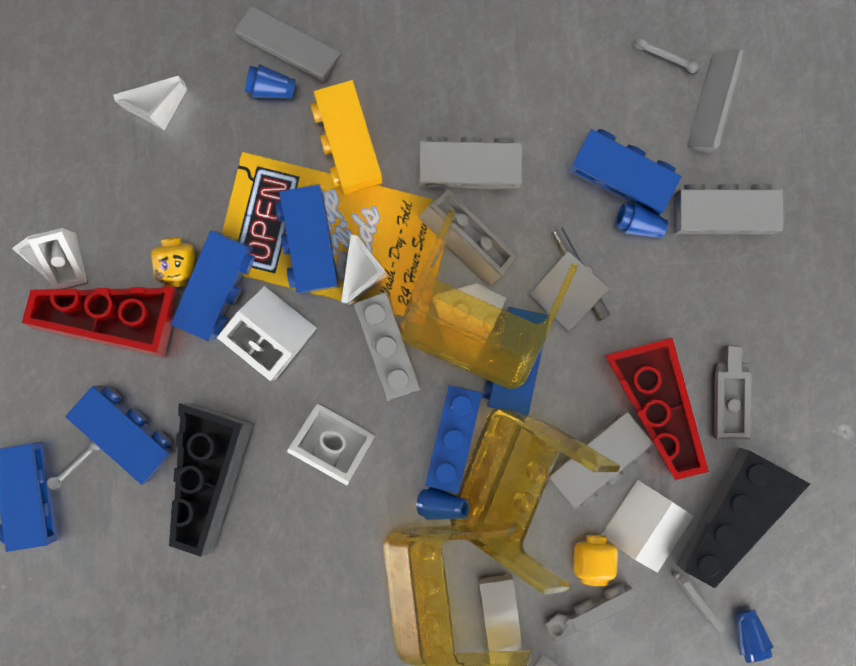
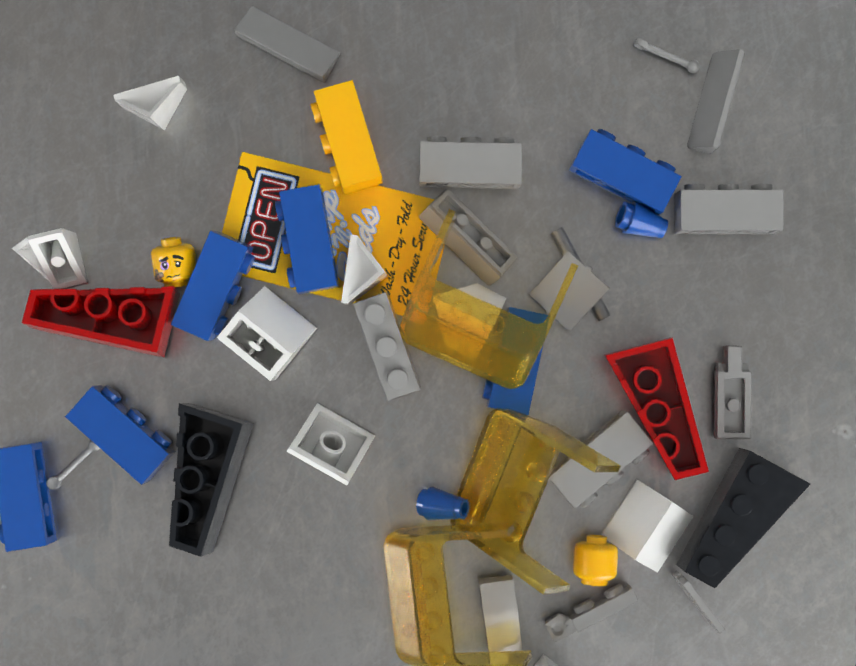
blue cone [245,64,296,99] -> none
blue brick [425,384,482,494] -> none
blue cone [736,609,773,663] -> none

